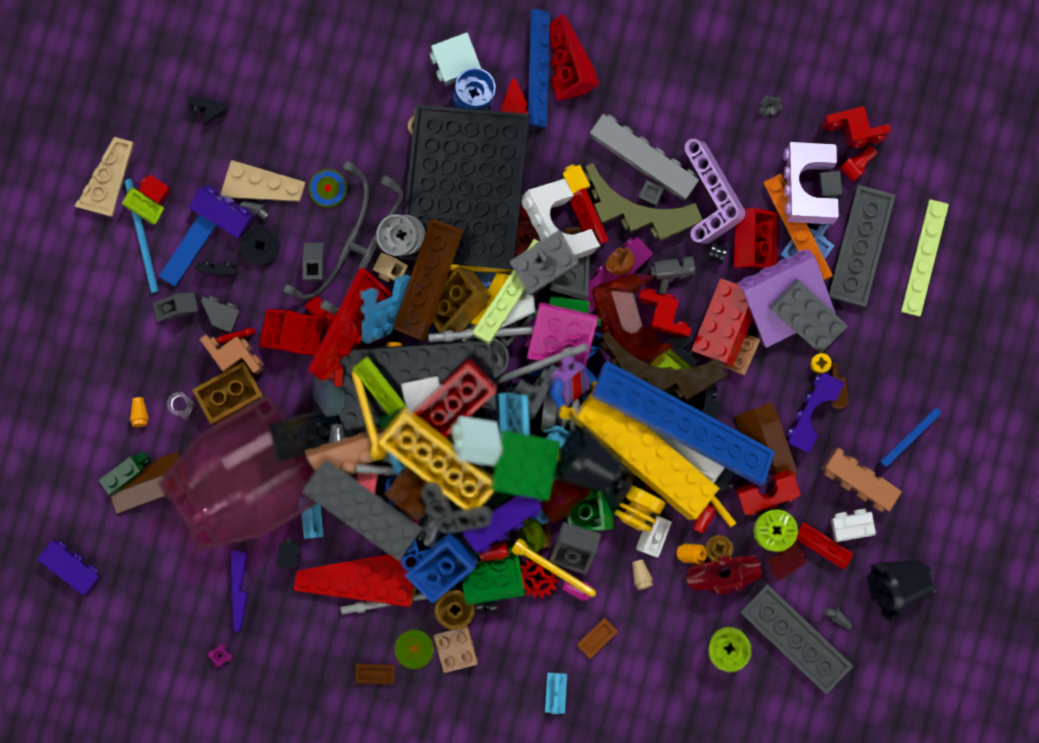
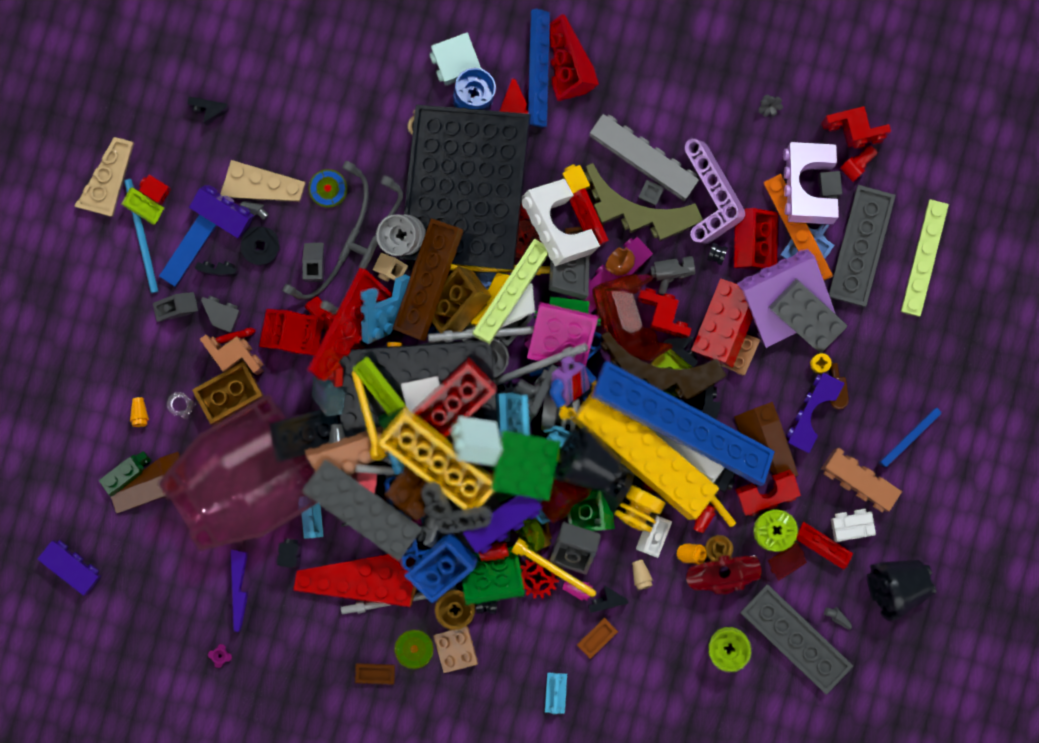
dark grey plate [509,230,580,295] -> none
none -> black slope [588,585,629,613]

